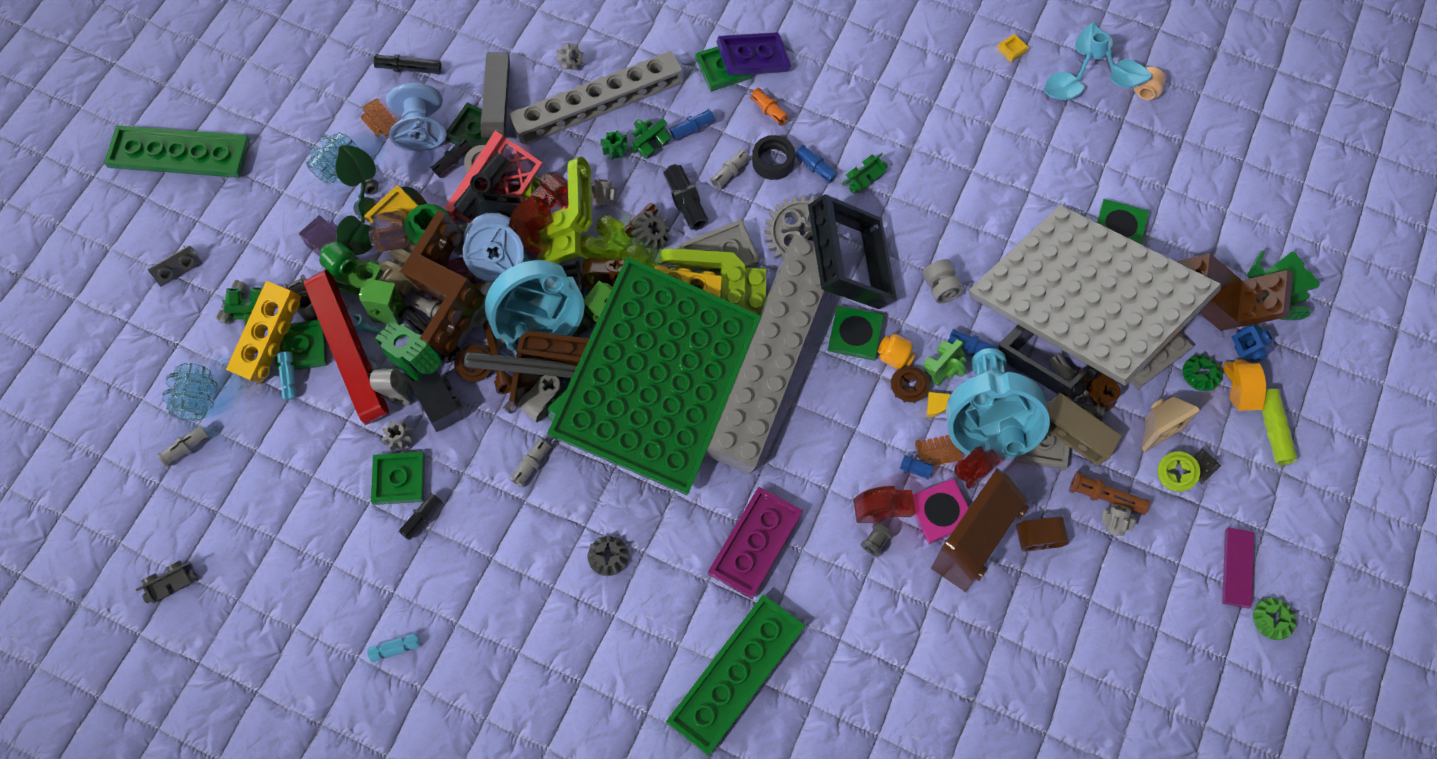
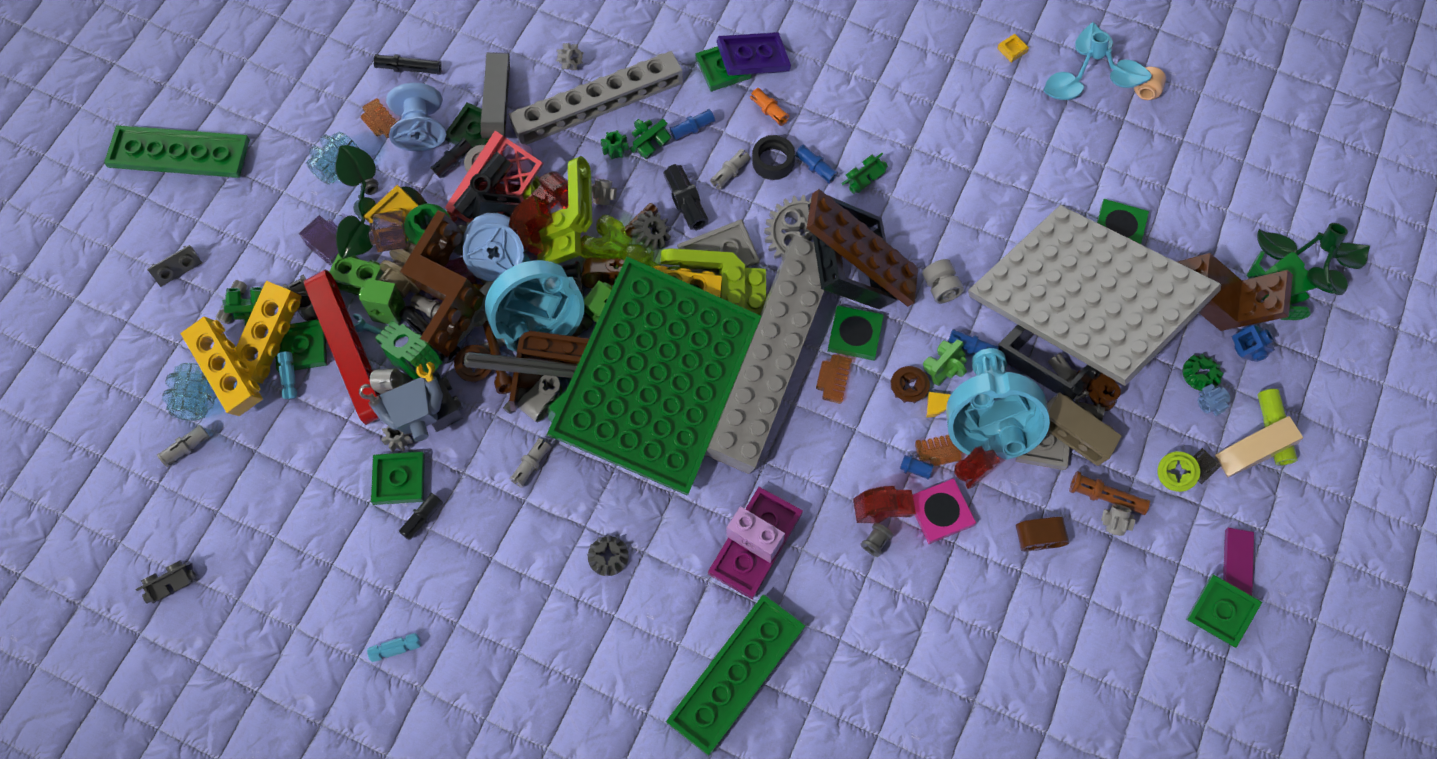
green head [319,241,356,277] -> none
light orange head [877,334,915,370] -> none
reddish brown windscreen [931,468,1029,592] -> none
light grey plate [1130,332,1193,390] -> none
tan slope [1141,396,1200,452] -> none
light orange brick [1223,359,1266,411] -> none
bright green gear [1253,597,1297,640] -> none
none -> yellow brick [180,316,263,416]
none -> sand blue torso [359,362,443,441]
none -> lavender brick [726,506,785,563]
none -> reddish brown plate [806,189,918,307]
none -> clear orange piece [816,354,852,404]
none -> green tile [1186,574,1262,648]
none -> medium blue gear [1198,384,1230,416]
none -> tan slope [1215,416,1303,478]
none -> dark green plant [1257,223,1370,295]

